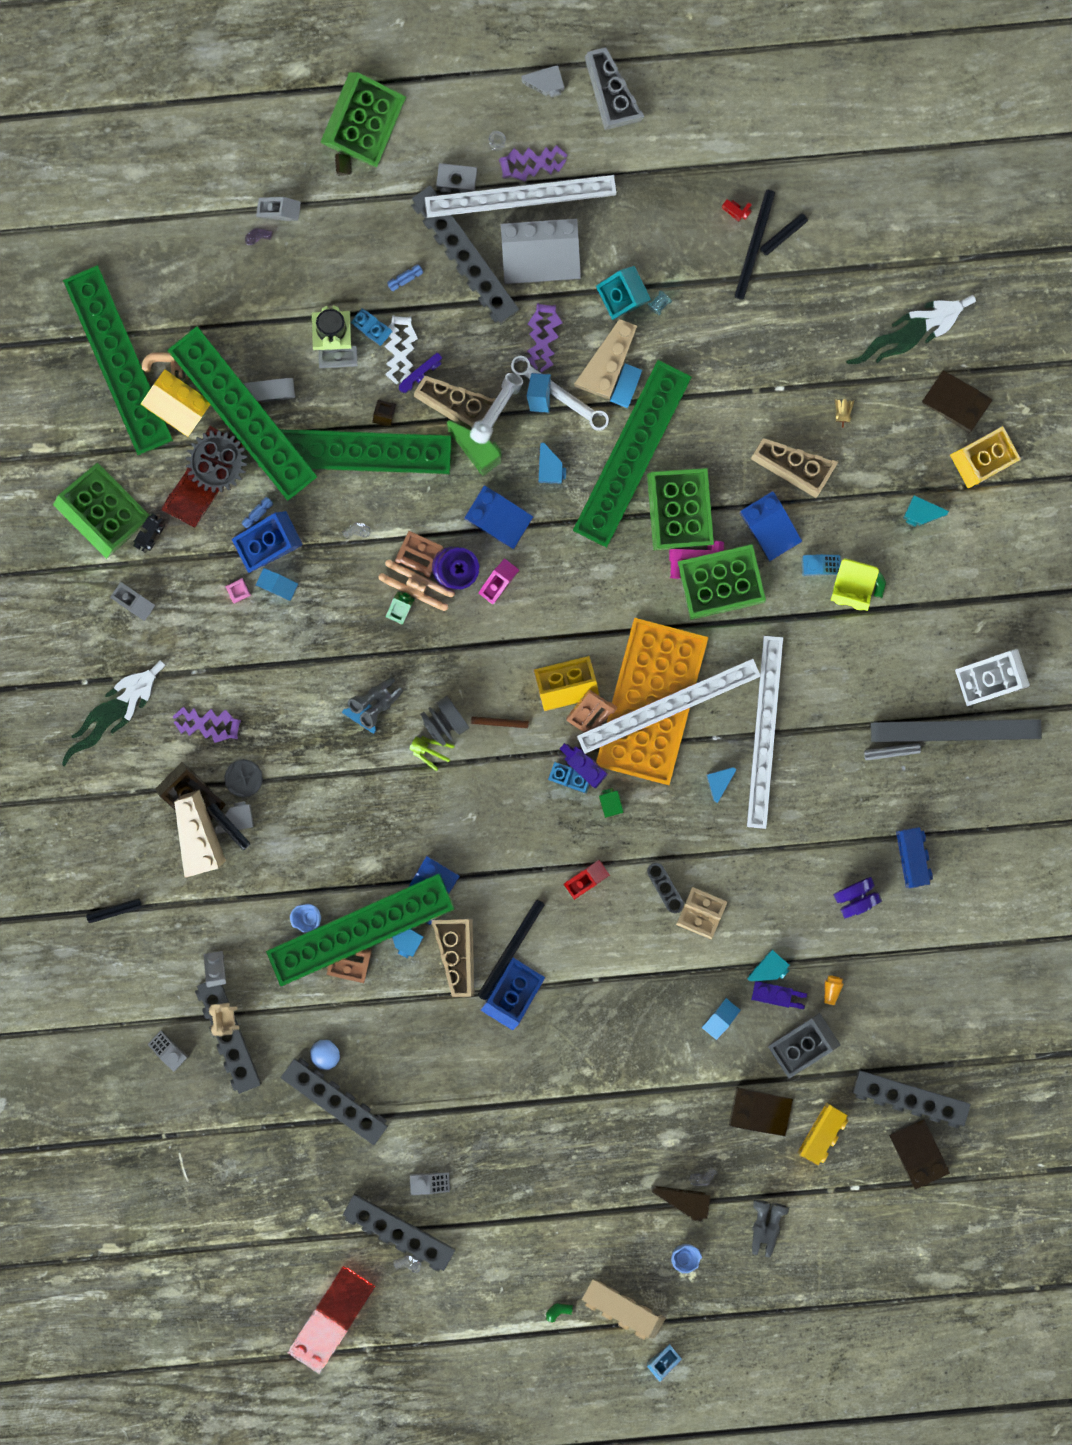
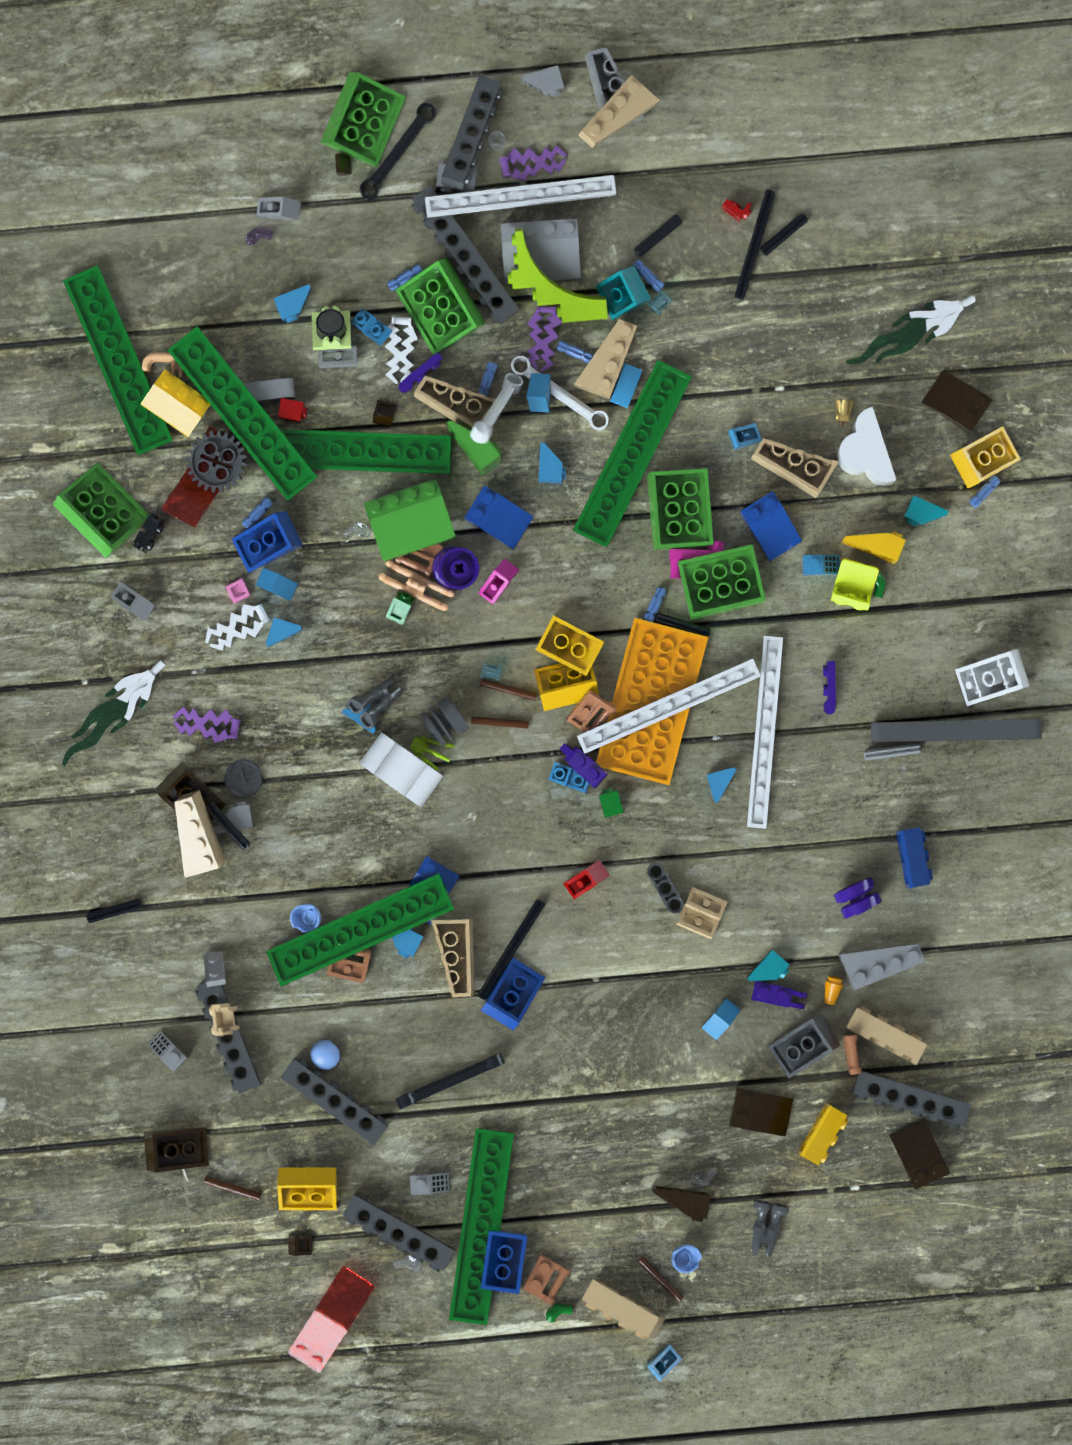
none -> dark brown slope [144,1127,209,1173]
none -> reddish brown bar [204,1176,261,1201]
none -> white piece [205,604,271,651]
none -> dark azure slope [266,617,303,647]
none -> dark azure slope [273,284,312,323]
none -> yellow slope [277,1167,337,1210]
none -> red brick [278,398,307,423]
none -> dark brown slope [288,1235,312,1256]
none -> white brick [359,732,444,808]
none -> black piece [360,103,436,200]
none -> bright green slope [364,479,456,562]
none -> bright green slope [395,258,486,355]
none -> black piece [395,1052,505,1109]
none -> dark grey brick [441,75,503,191]
none -> green plate [449,1128,514,1325]
none -> medium blue axle [478,362,497,397]
none -> clear light blue bush [480,662,502,681]
none -> reddish brown bar [480,678,537,701]
none -> blue slope [481,1230,527,1294]
none -> lime arch [507,228,608,323]
none -> nougat plate [522,1254,571,1305]
none -> yellow slope [535,615,604,676]
none -> medium blue axle [557,340,594,363]
none -> tan wedge [578,75,660,148]
none -> medium blue axle [632,260,664,292]
none -> black axle [634,214,683,257]
none -> reddish brown bar [637,1256,684,1302]
none -> medium blue axle [643,587,667,622]
none -> black axle [655,613,711,637]
none -> dark azure slope [728,423,762,451]
none -> dark purple hinge [823,661,836,715]
none -> white brick [837,407,896,486]
none -> light grey wedge [838,943,926,990]
none -> yellow slope [841,531,906,564]
none -> nougat plate [843,1034,862,1075]
none -> tan wedge [845,1006,927,1065]
none -> medium blue axle [969,475,1000,508]

